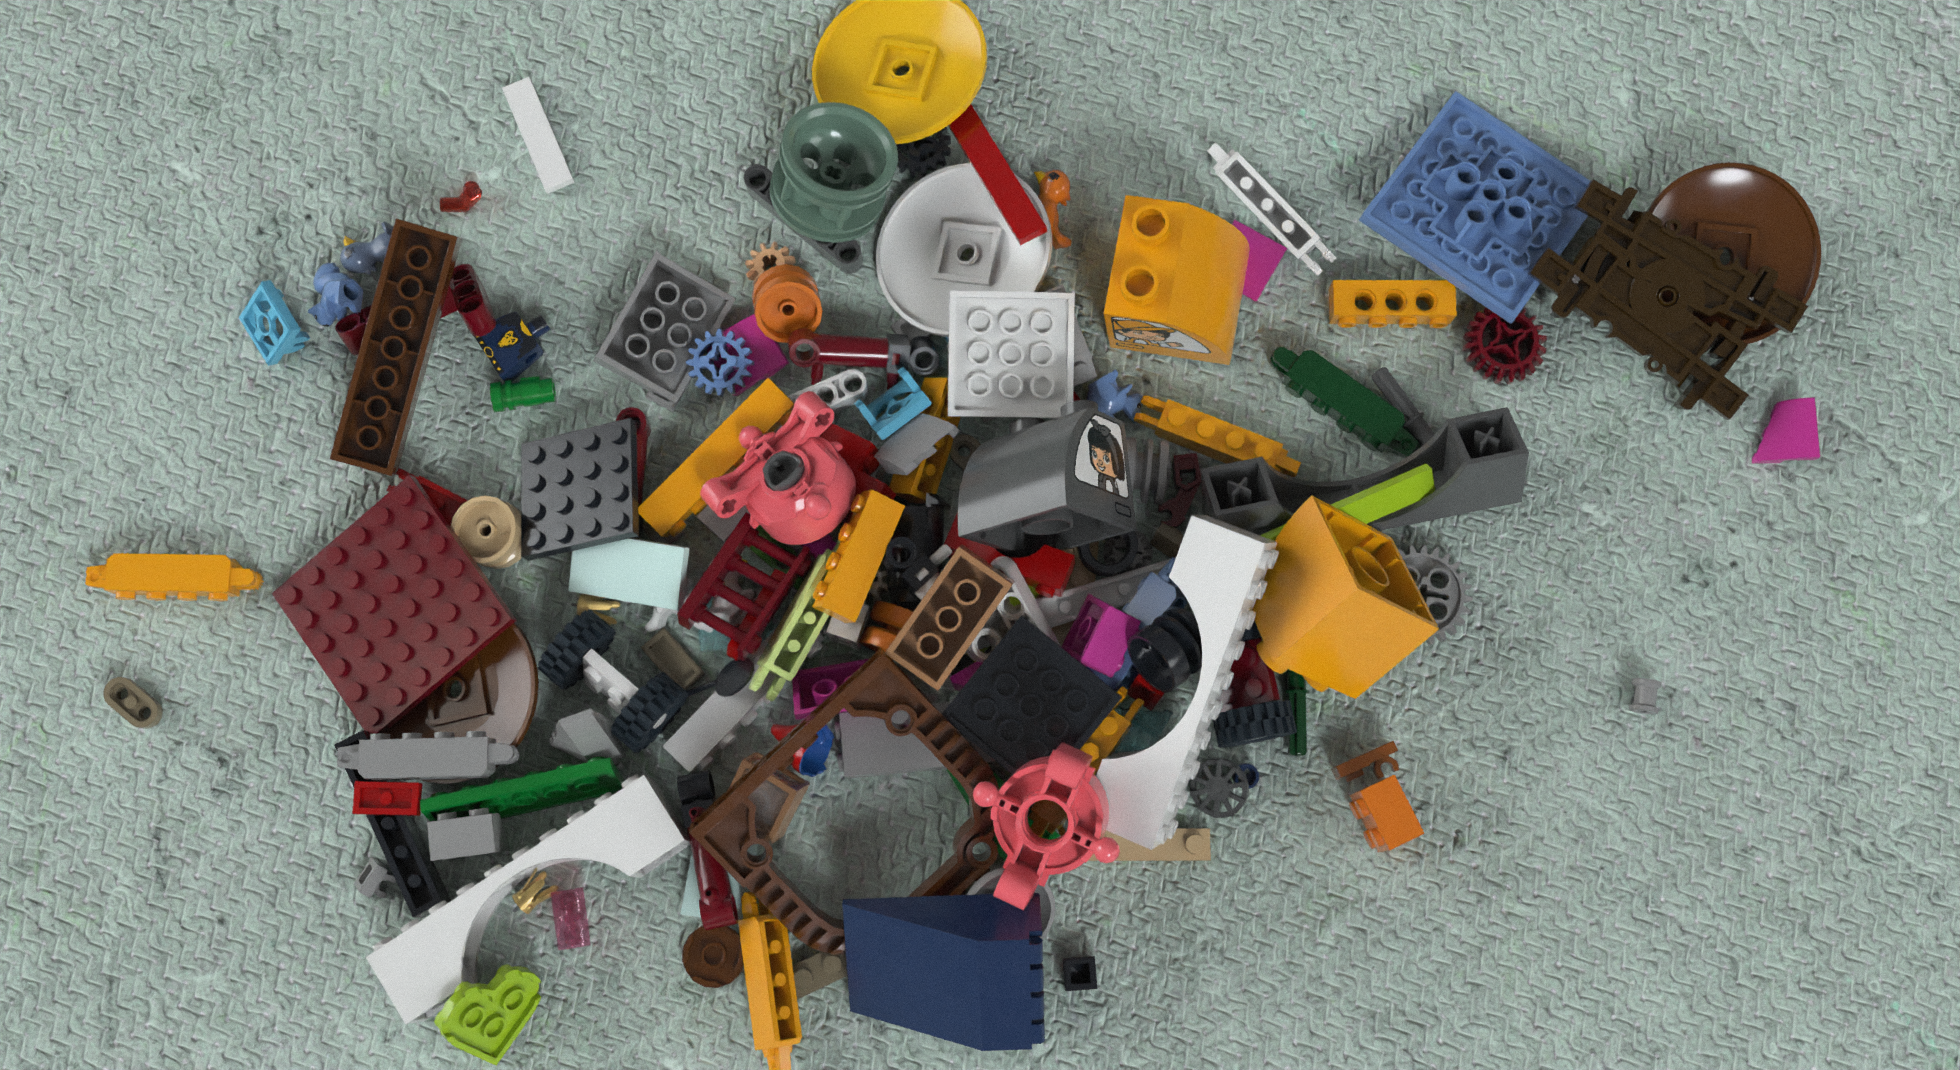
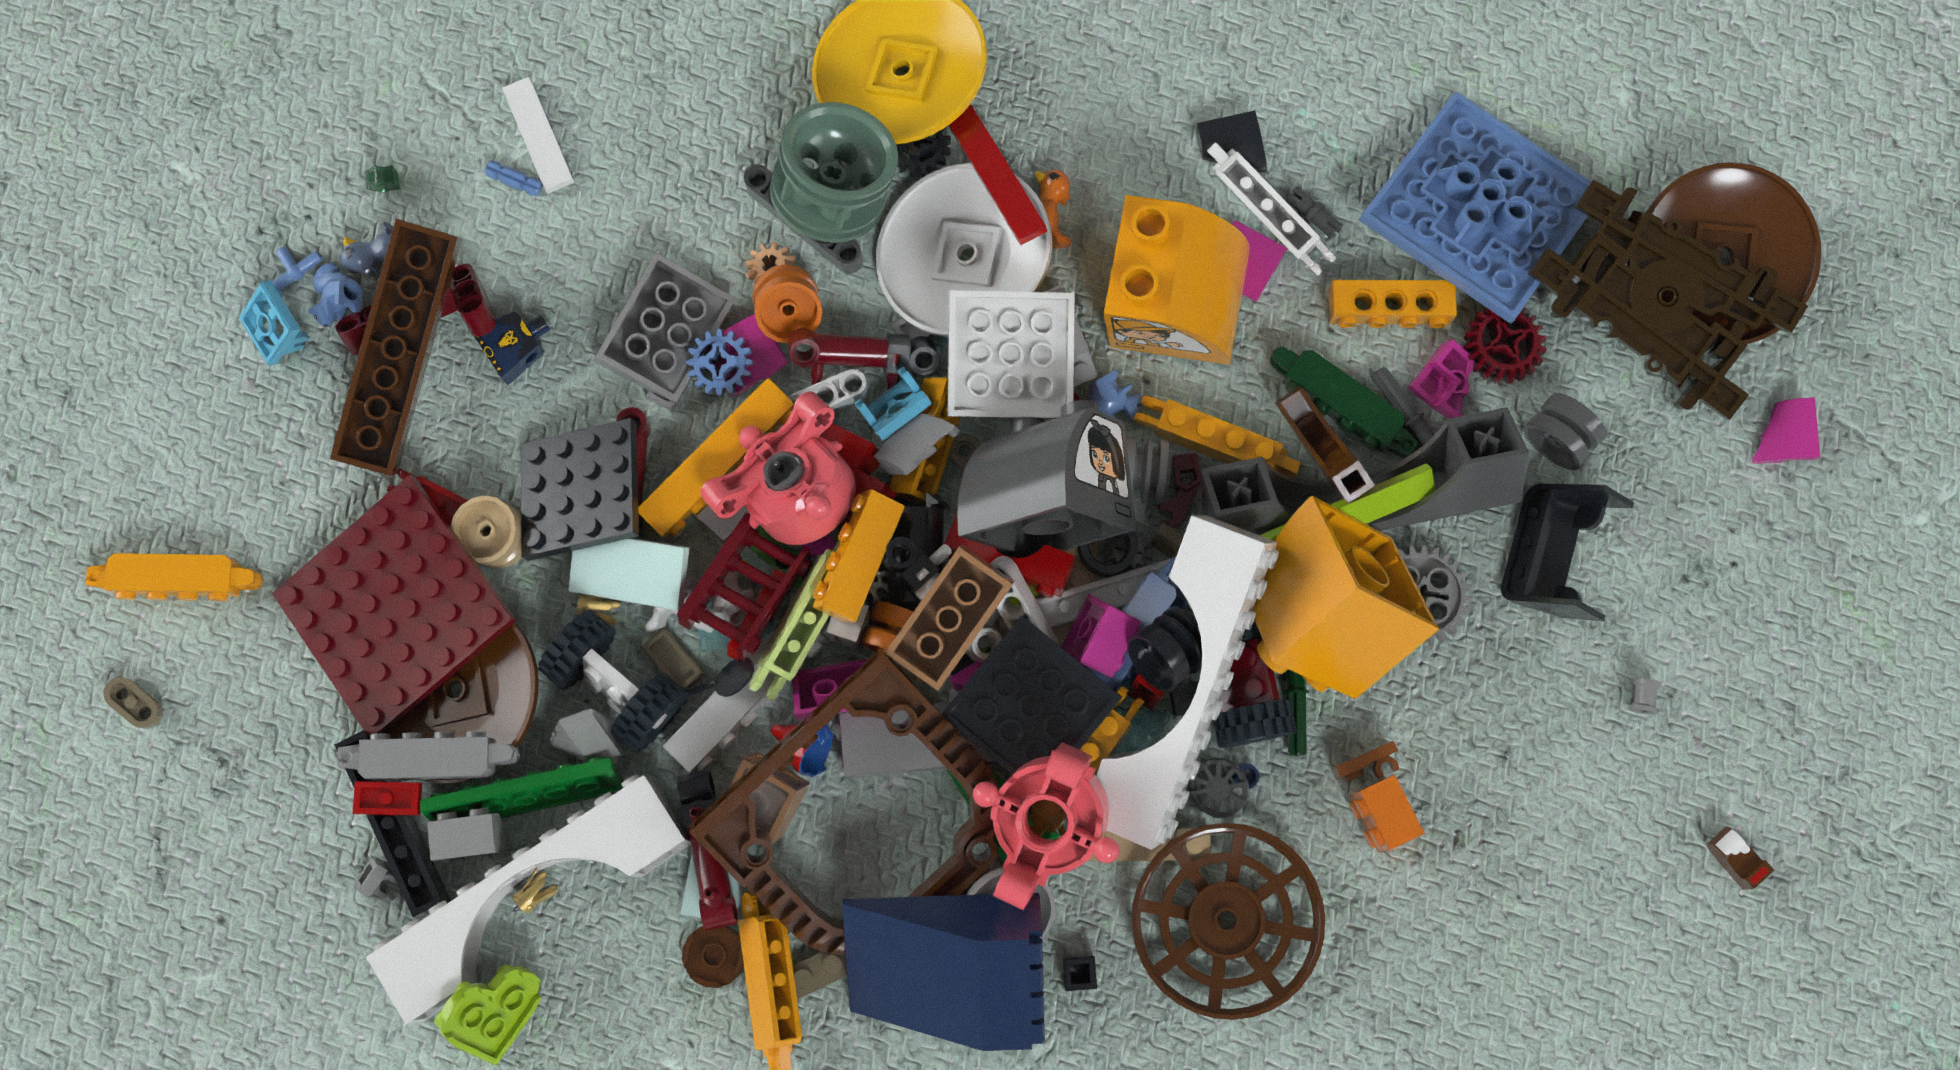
clear red arm [440,181,482,212] -> none
green axle [490,376,556,412] -> none
clear pink hips [551,887,591,951] -> none
none -> medium blue piece [272,247,323,290]
none -> clear green piece [364,165,400,192]
none -> medium blue axle [485,160,543,197]
none -> reddish brown dish [1131,823,1325,1020]
none -> black brick [1169,681,1199,720]
none -> black slope [1195,110,1267,173]
none -> reddish brown arch [1275,386,1375,503]
none -> dark grey pin [1286,186,1343,240]
none -> dark pink slope [1407,339,1475,419]
none -> black windscreen [1501,483,1634,622]
none -> dark grey wheel [1523,393,1606,470]
none -> reddish brown leg [1707,826,1774,890]

